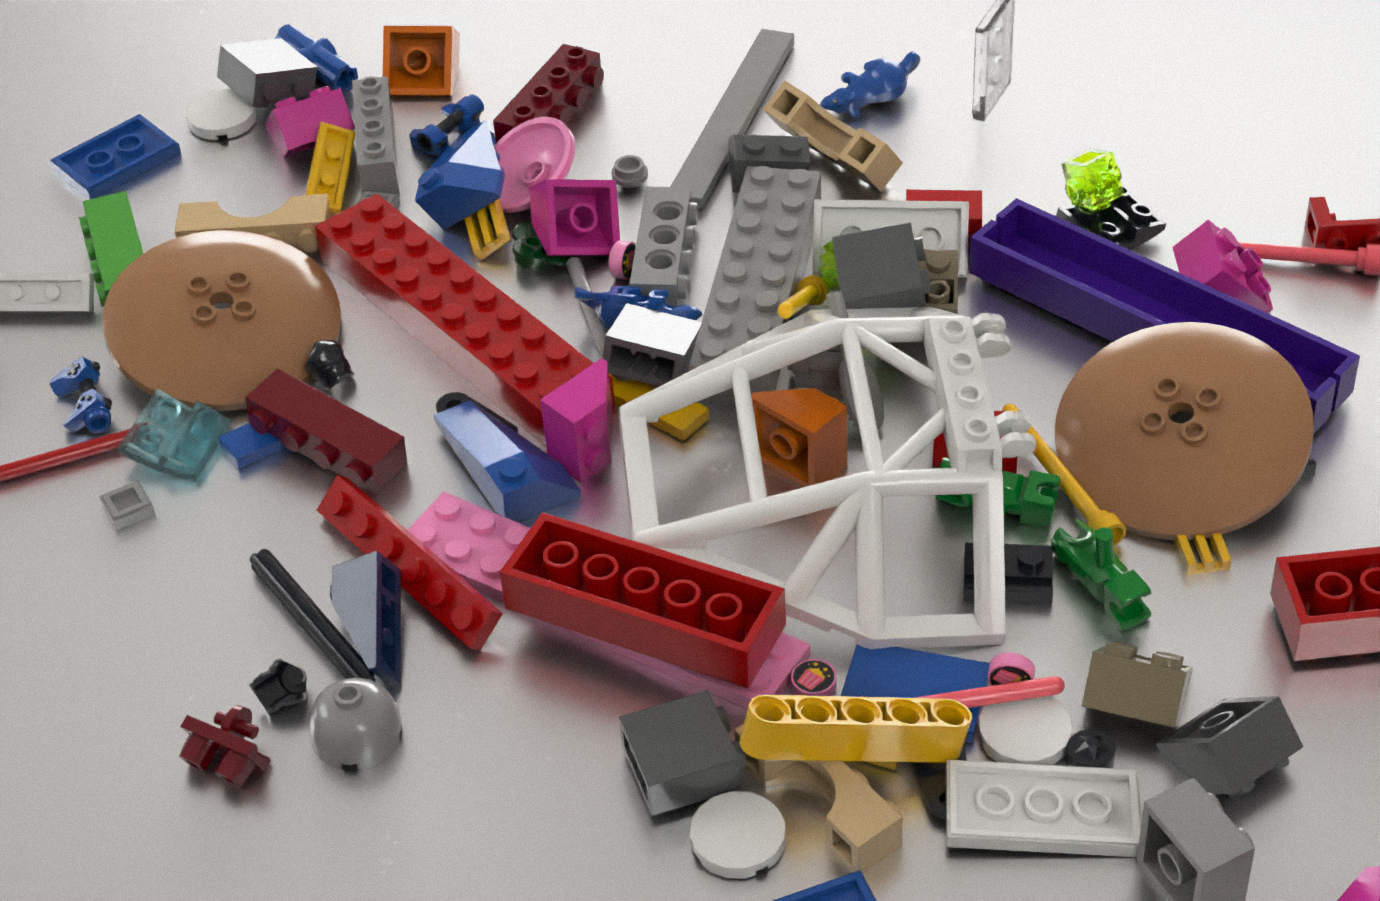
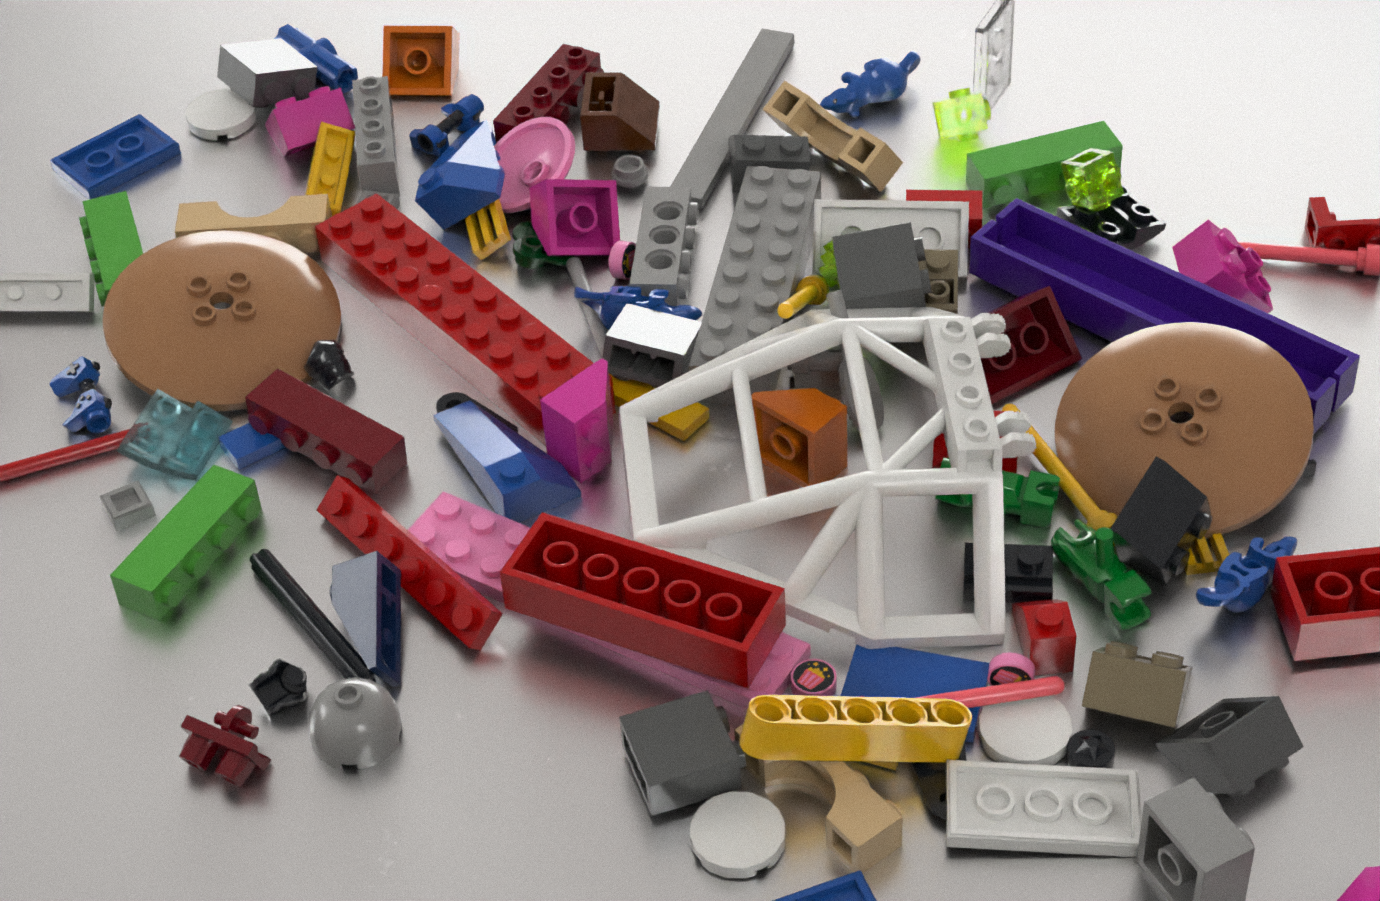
none -> bright green brick [110,465,262,621]
none -> reddish brown slope [580,72,660,152]
none -> clear neon green brick [932,87,991,142]
none -> bright green brick [966,120,1123,209]
none -> dark red slope [976,286,1082,404]
none -> red slope [1011,599,1077,676]
none -> black slope [1110,456,1213,585]
none -> blue animal [1196,536,1297,613]

